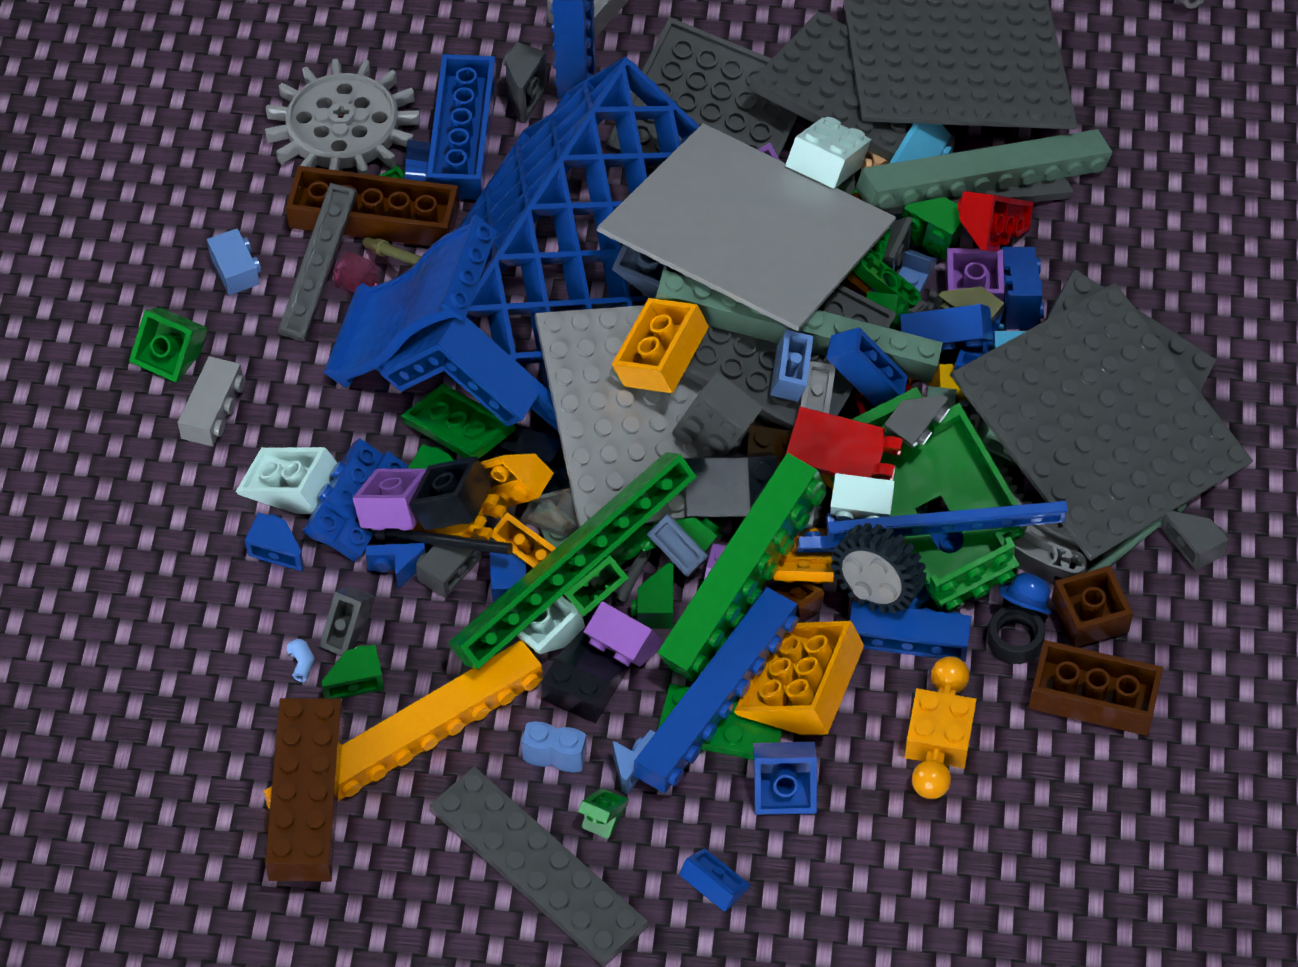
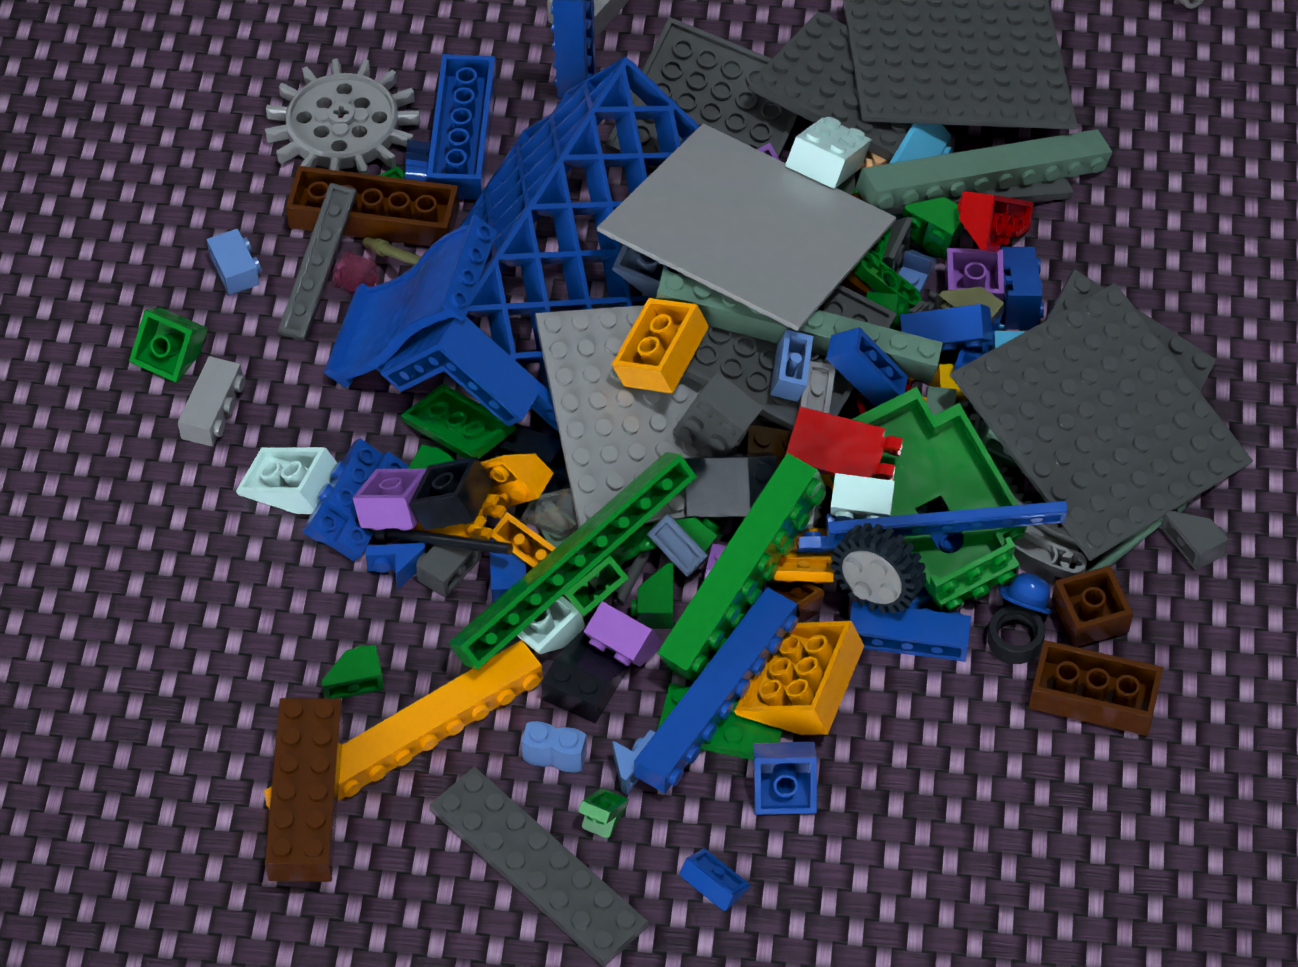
blue slope [245,512,304,571] -> none
light blue arm [287,639,315,682] -> none
dark grey slope [319,586,375,656] -> none
dark grey slope [503,42,547,124] -> none
dark grey slope [884,395,949,450] -> none
light orange brick [905,656,977,799] -> none

